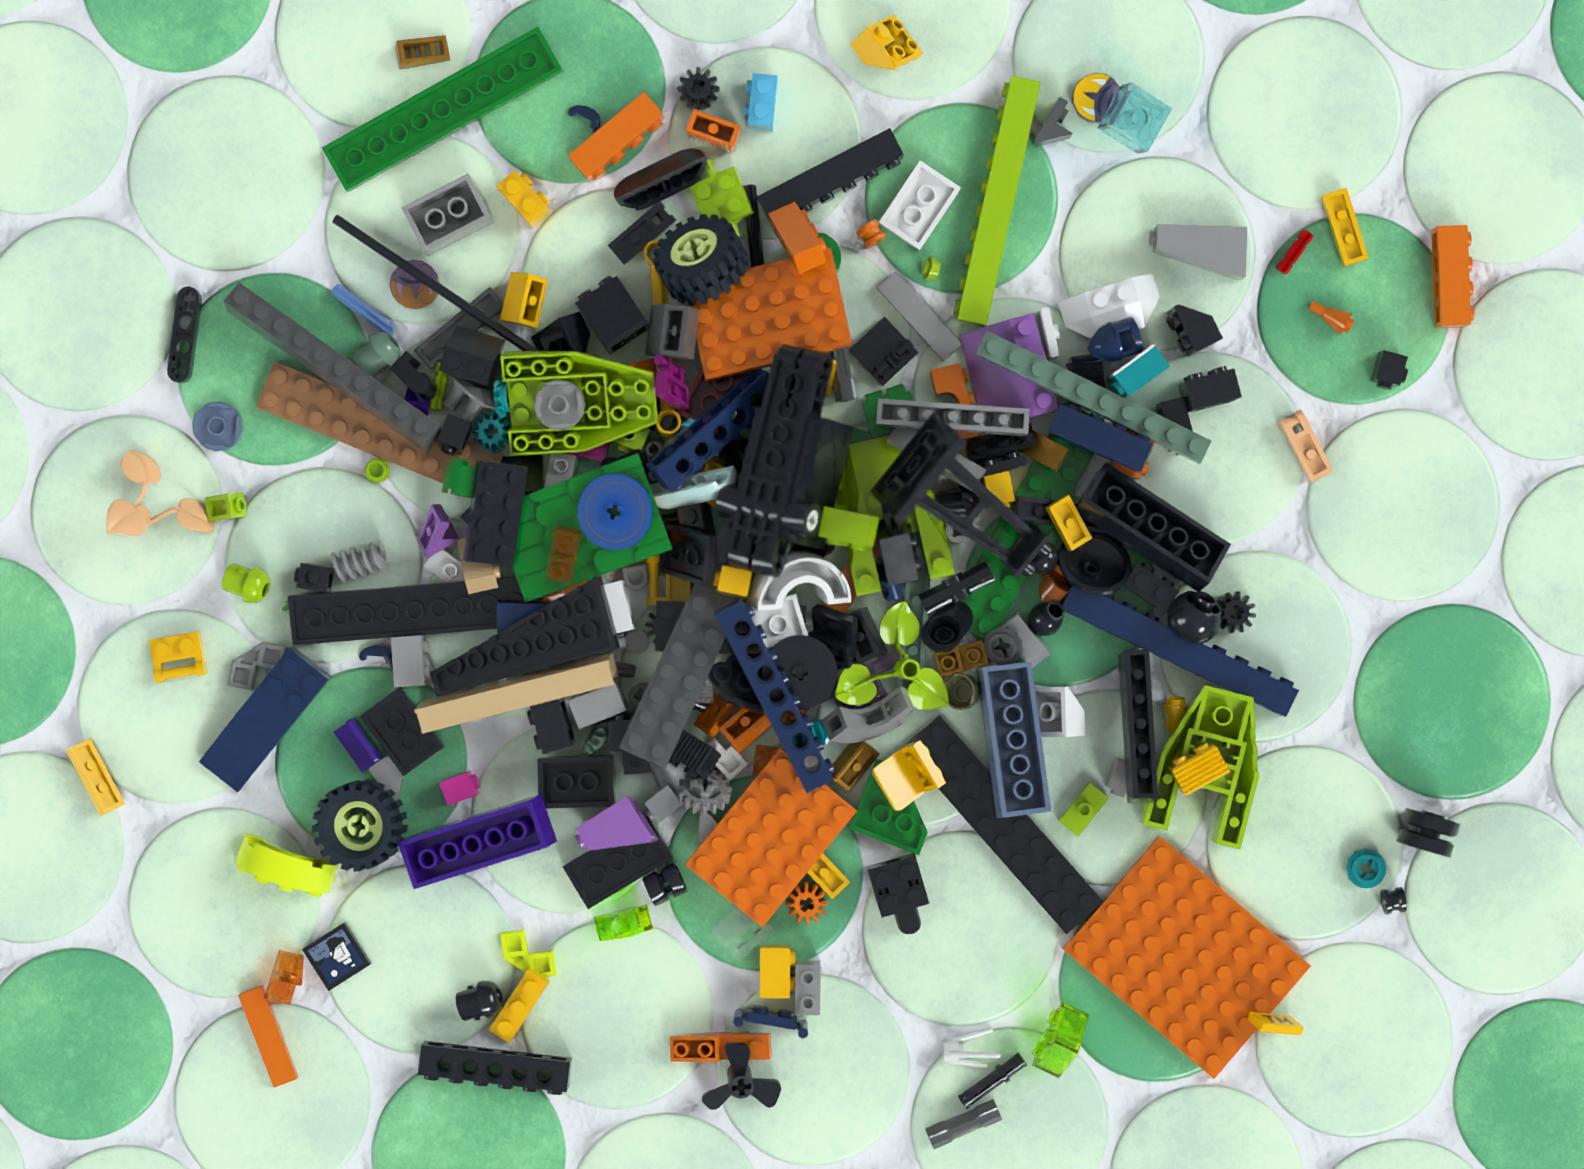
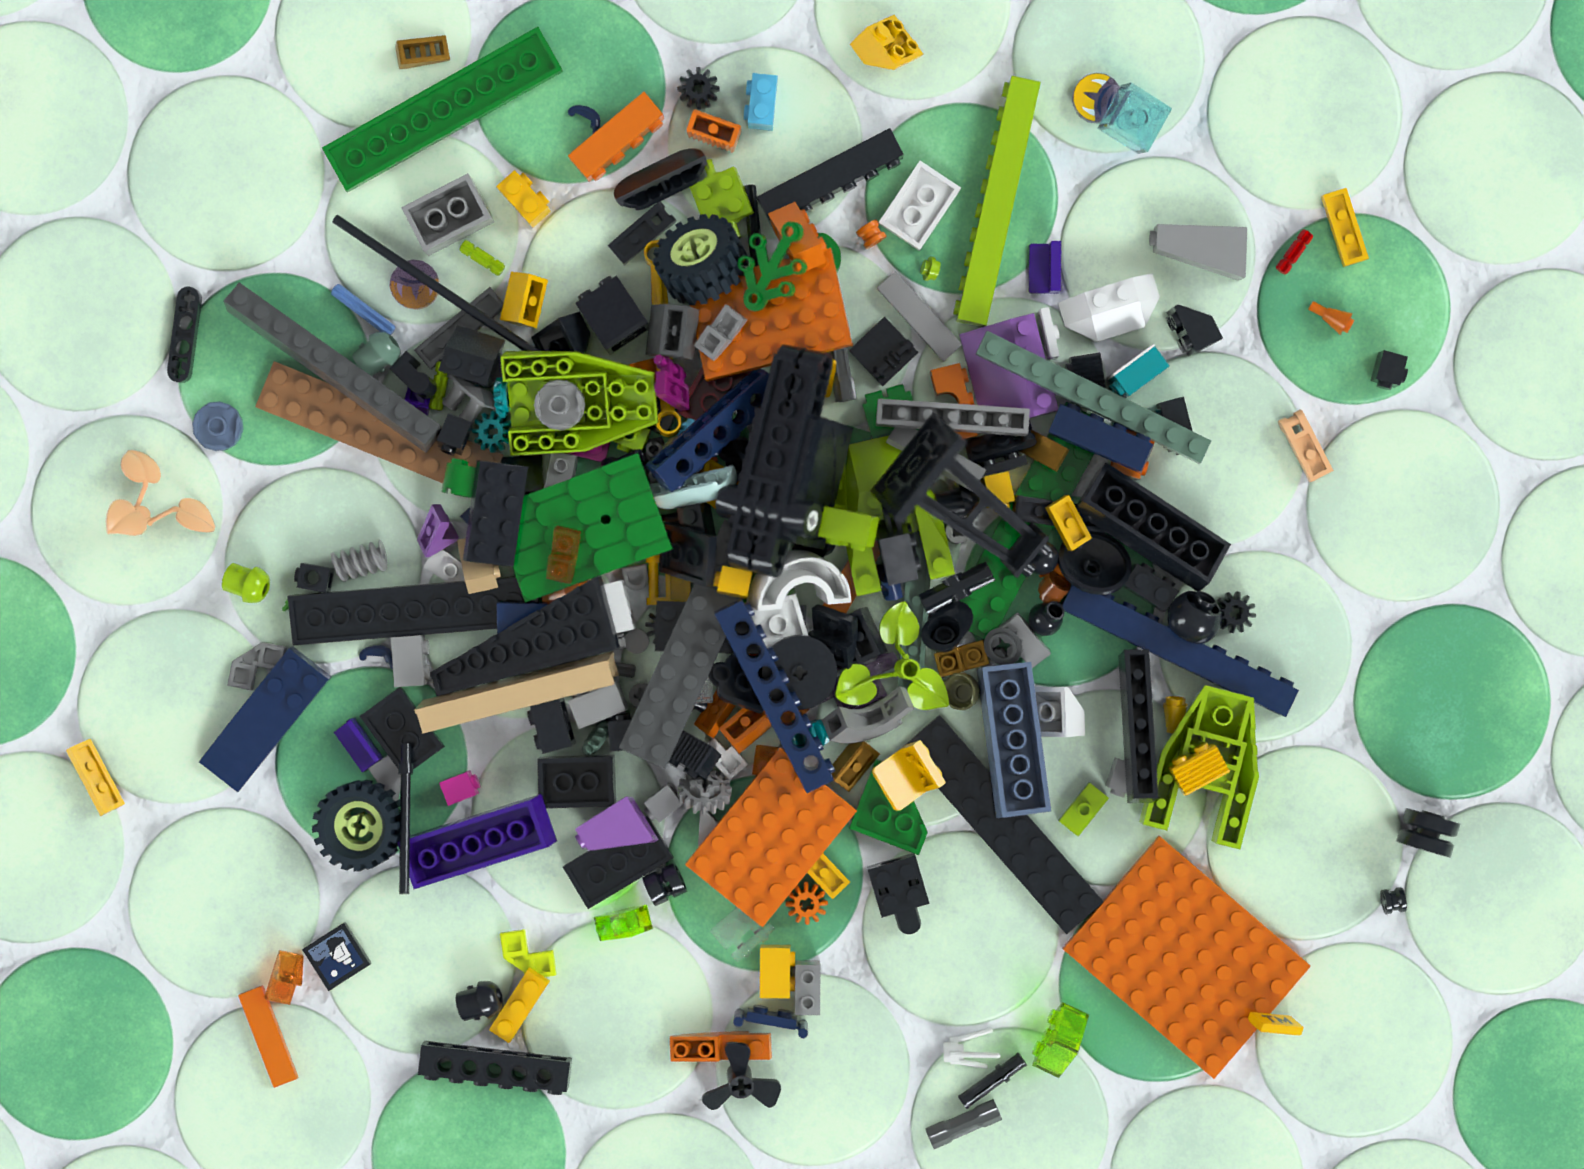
yellow plate [149,631,207,684] -> none
lime bracket [204,492,247,522] -> none
neon yellow brick [235,832,339,897] -> none
lime plate [365,458,390,483] -> none
blue piece [578,474,653,550] -> none
black brick [622,751,651,775] -> none
dark grey slope [1032,97,1073,147] -> none
dark blue helmet [1087,317,1143,361] -> none
black brick [1178,366,1242,413] -> none
teal gear [1345,848,1386,889] -> none
orange brick [1431,225,1474,328] -> none
none -> black bar [398,743,413,895]
none -> lime axle [459,240,505,276]
none -> light grey slope [694,305,748,361]
none -> green plant [737,221,807,311]
none -> dark purple panel [1029,241,1061,294]

